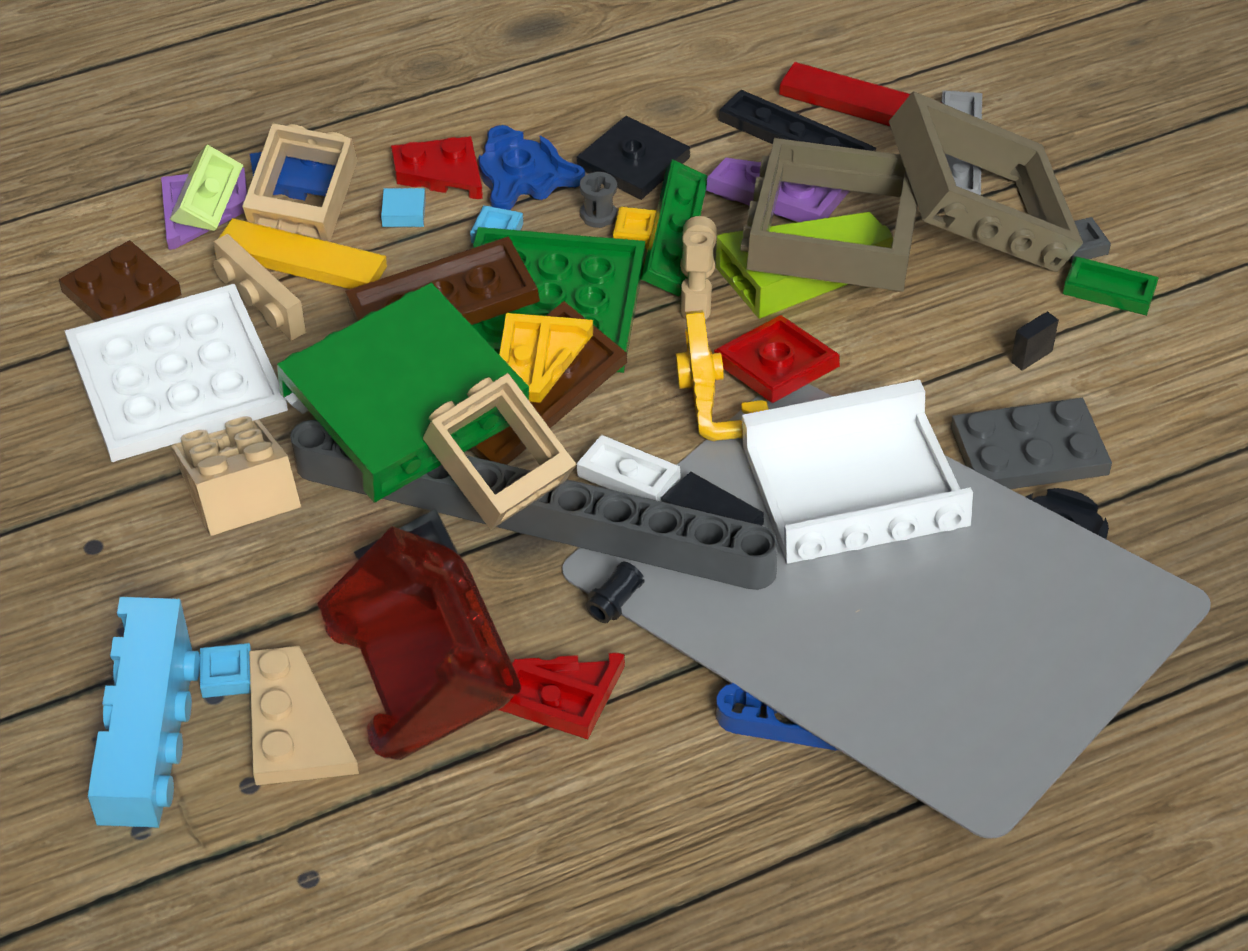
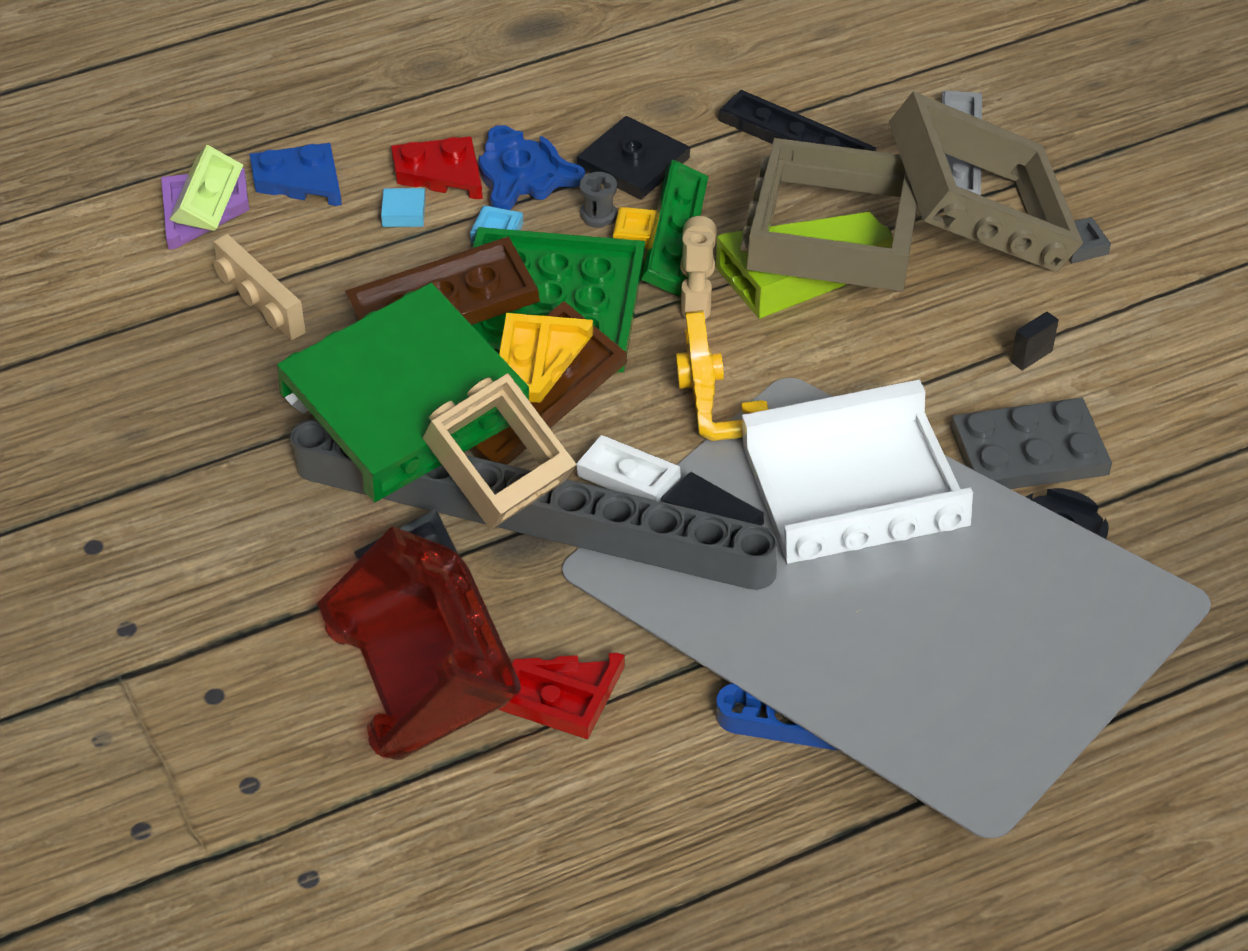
reddish brown plate [59,240,182,322] -> none
white plate [65,284,288,462] -> none
medium azure wedge [88,597,200,828] -> none
tan slope [171,416,301,536] -> none
medium azure tile [200,643,251,698] -> none
yellow tile [214,218,387,289] -> none
tan window [242,123,358,242] -> none
tan wing [249,646,359,785] -> none
black pin [586,561,645,623] -> none
medium lavender wing [706,158,850,222] -> none
red plate [714,315,840,403] -> none
red tile [779,62,910,126] -> none
green tile [1063,256,1159,316] -> none

